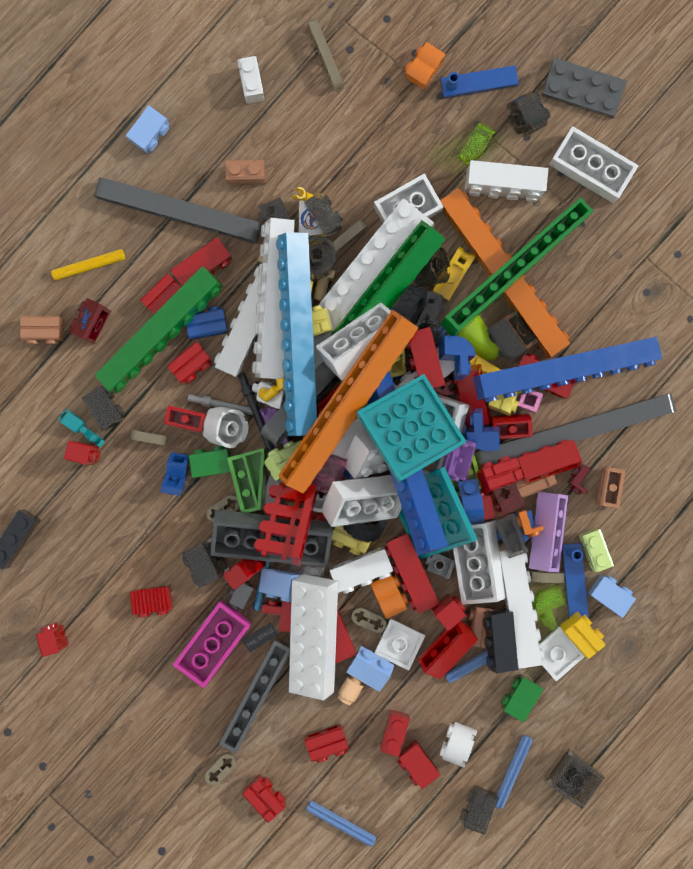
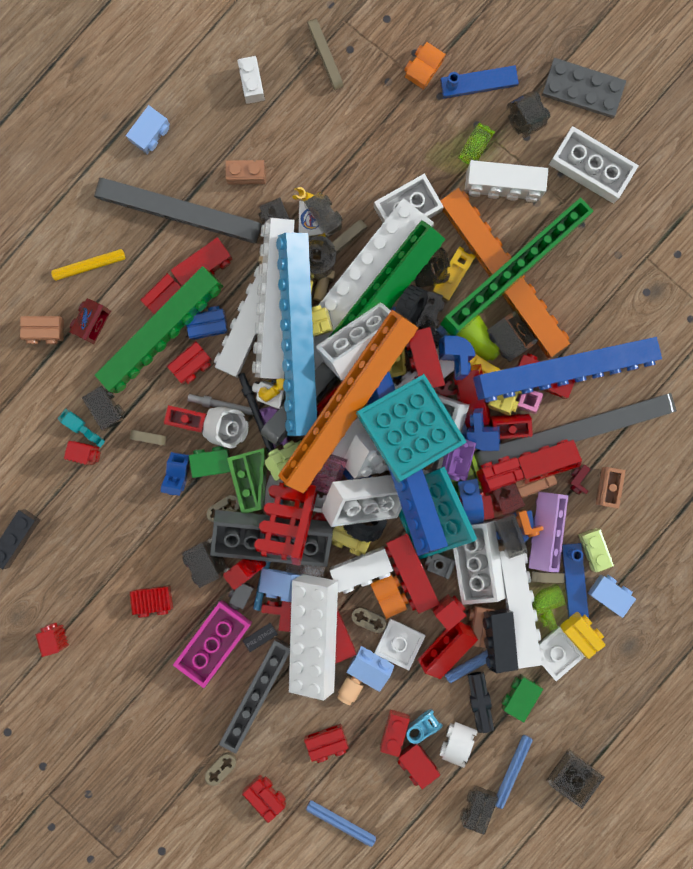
none -> medium azure piece [406,709,443,744]
none -> black piece [467,672,494,733]

